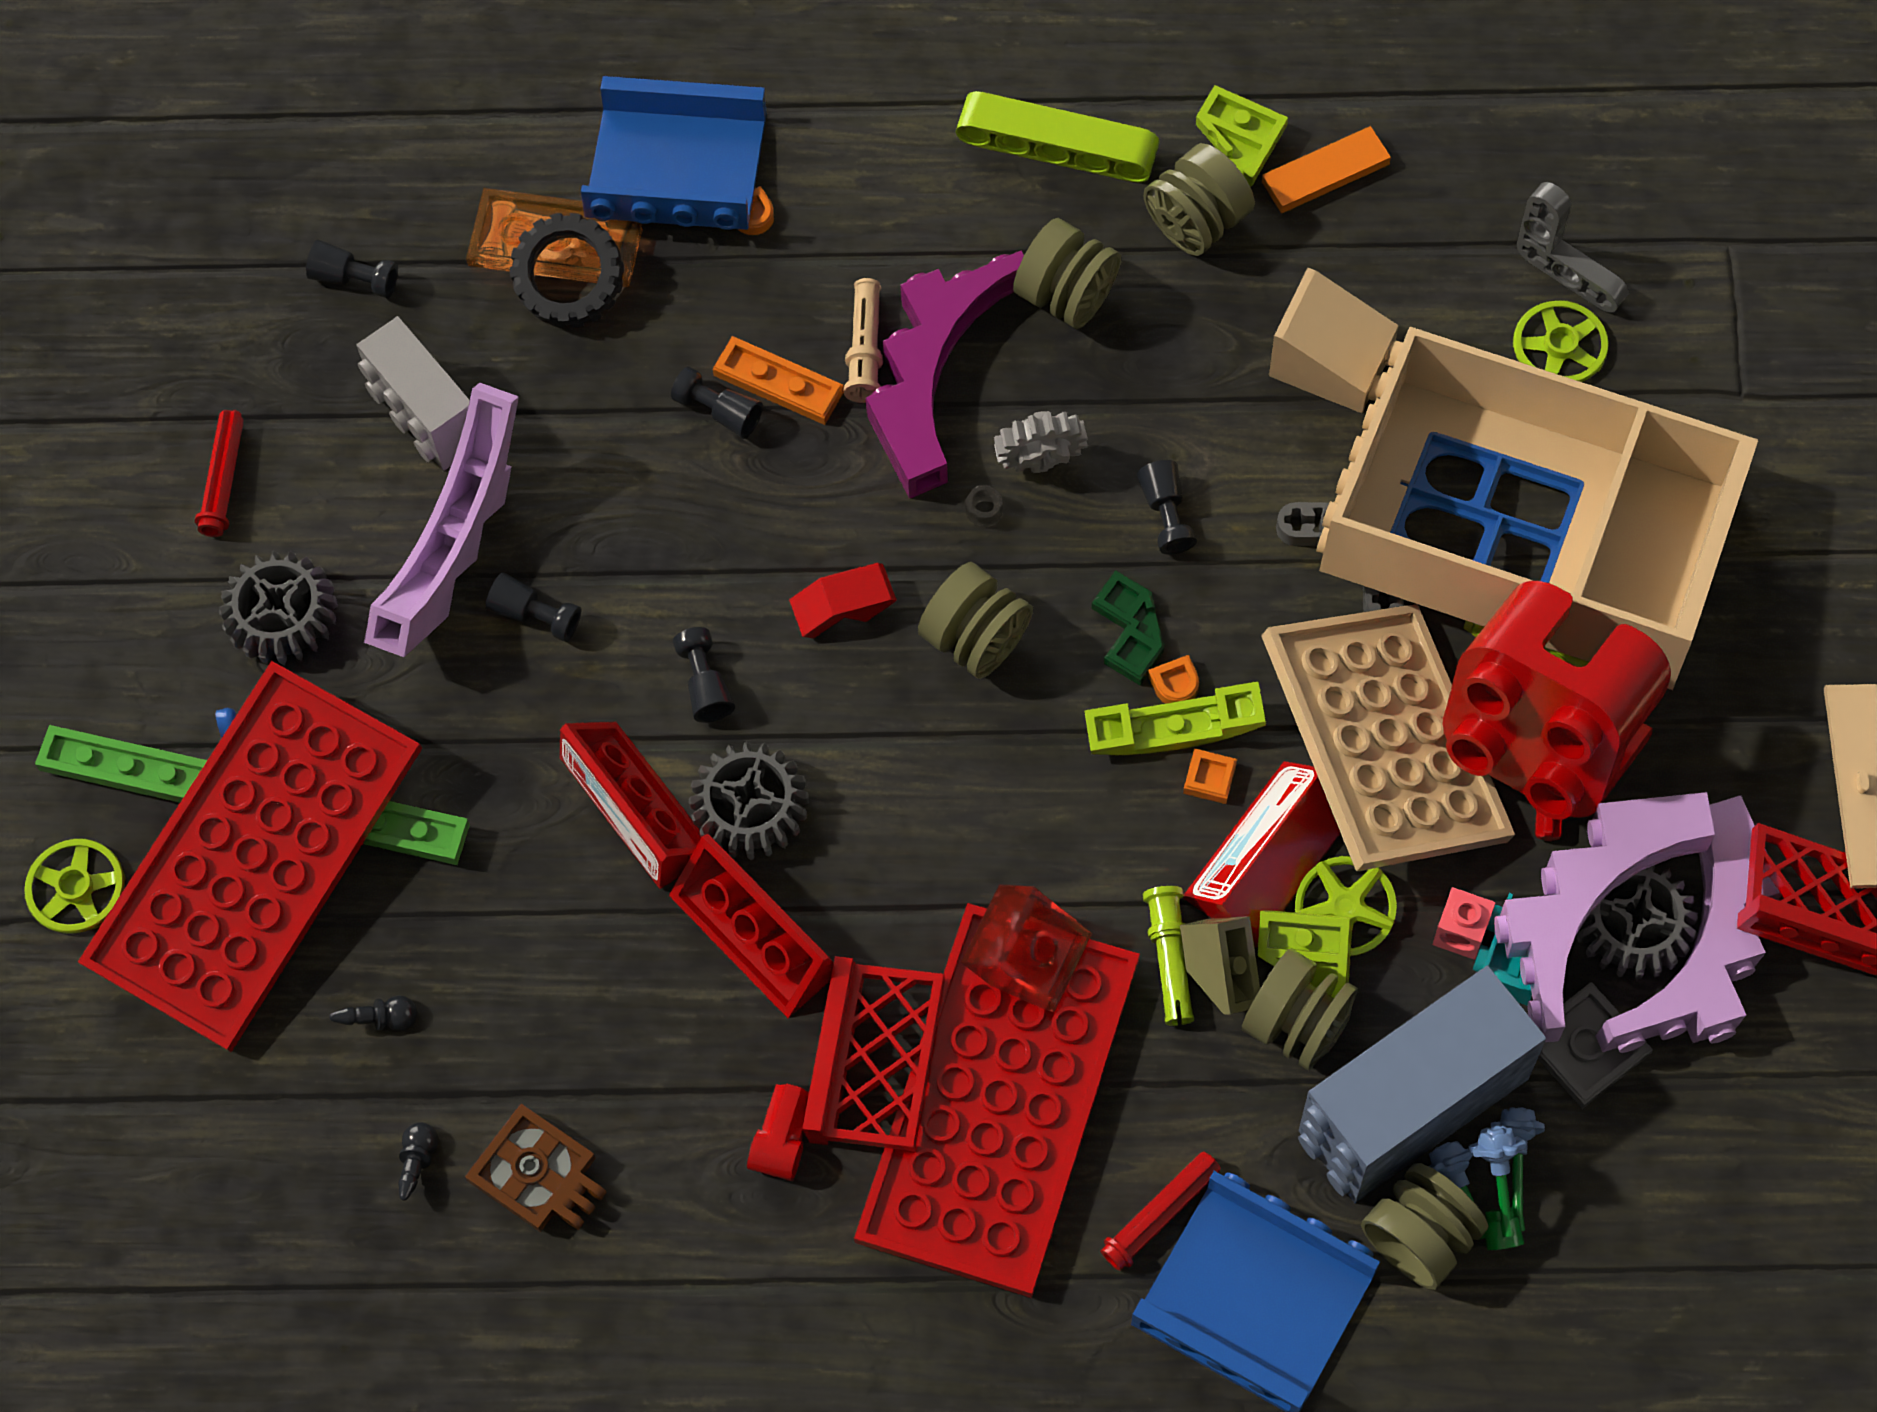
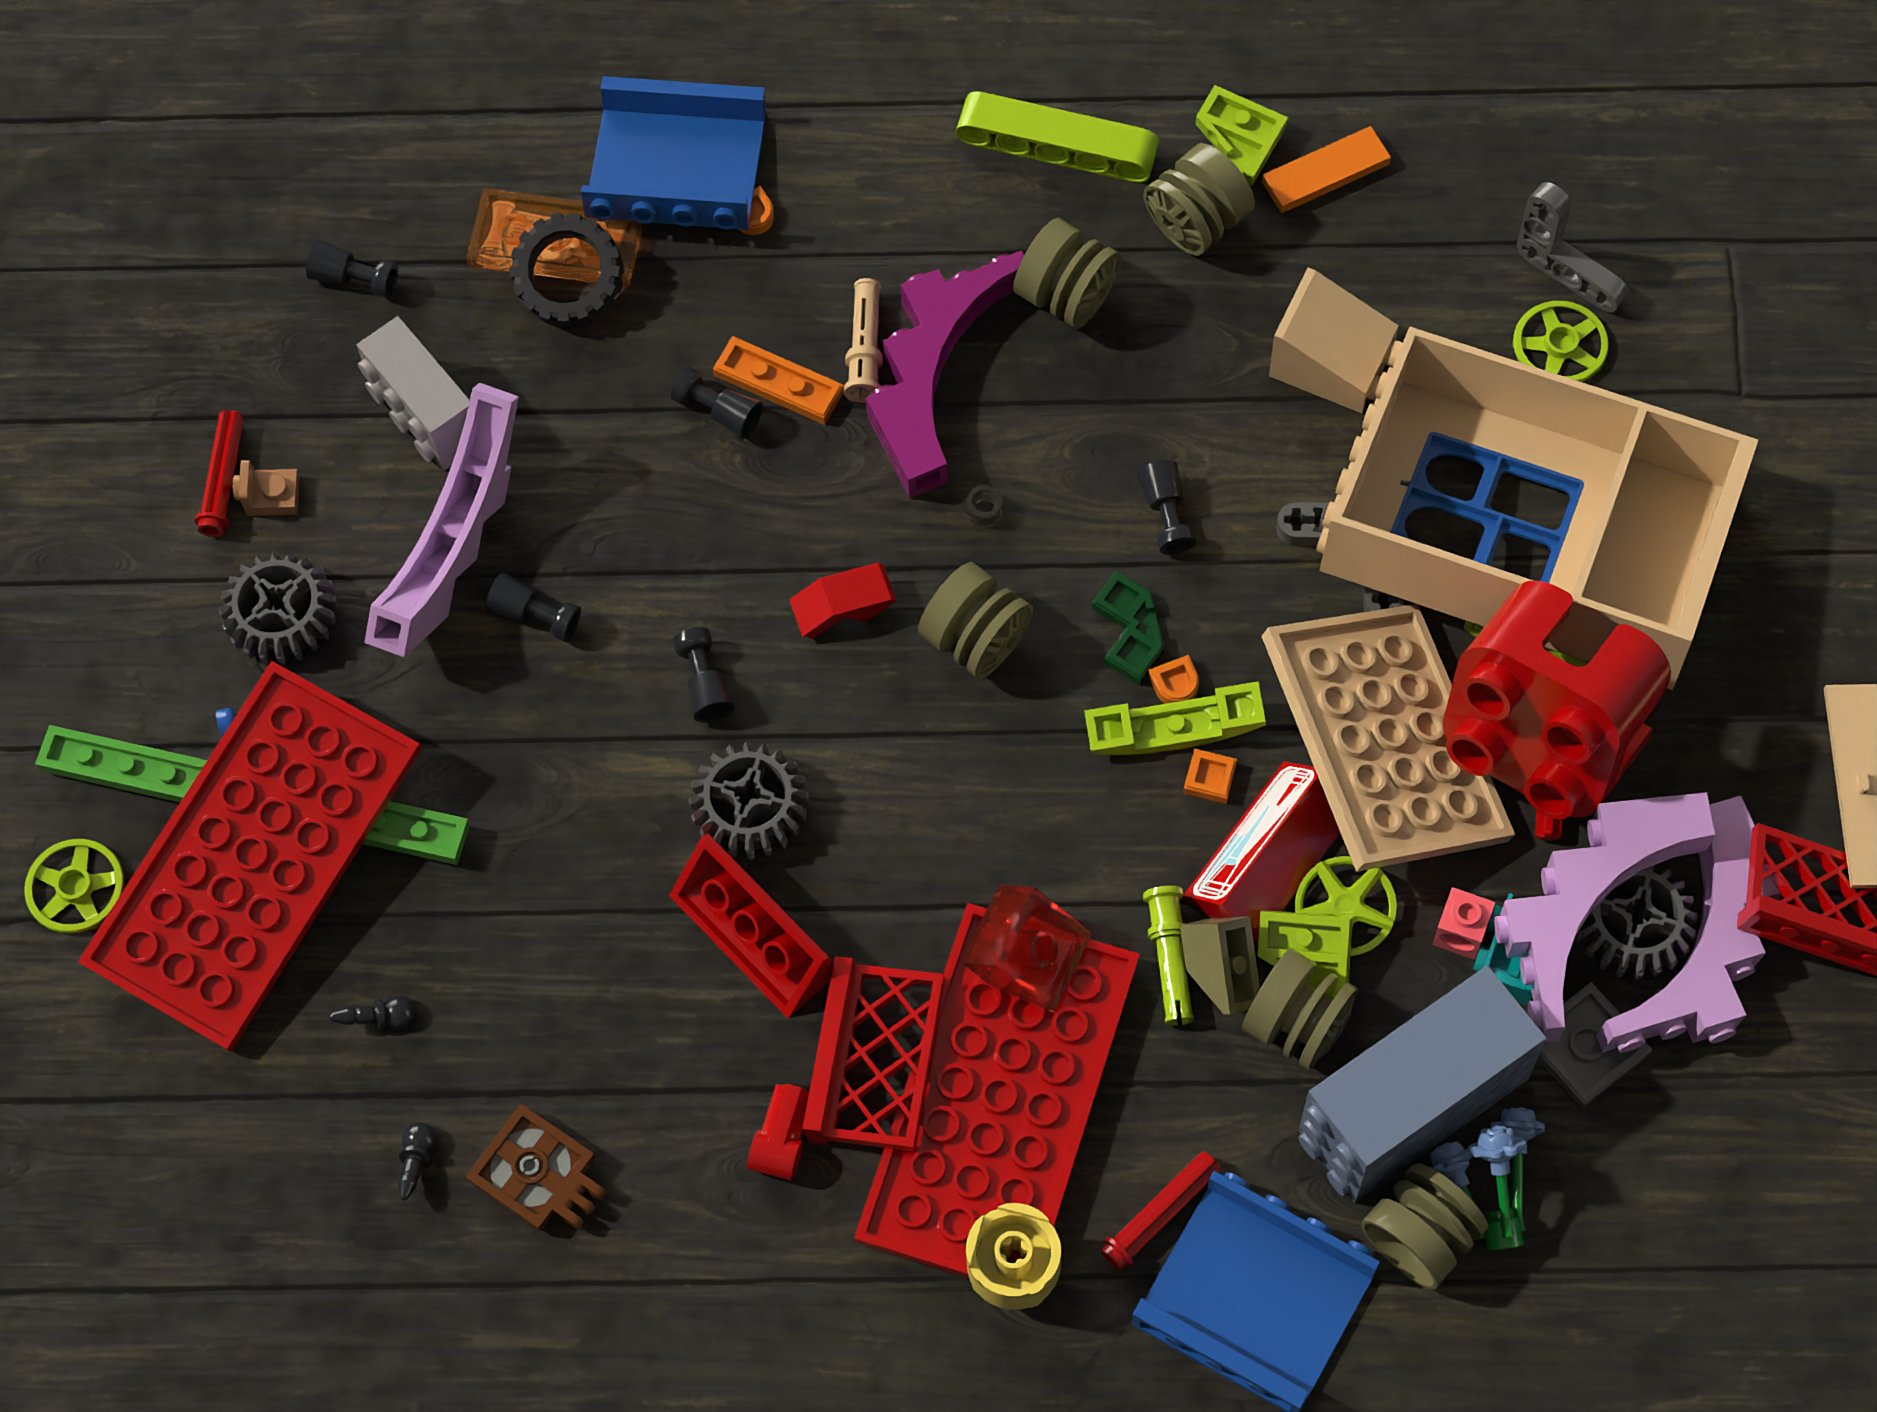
red slope [560,722,701,889] -> none
light grey gear [994,411,1088,473] -> none
none -> medium nougat bracket [233,460,300,516]
none -> light yellow brick [966,1203,1061,1310]

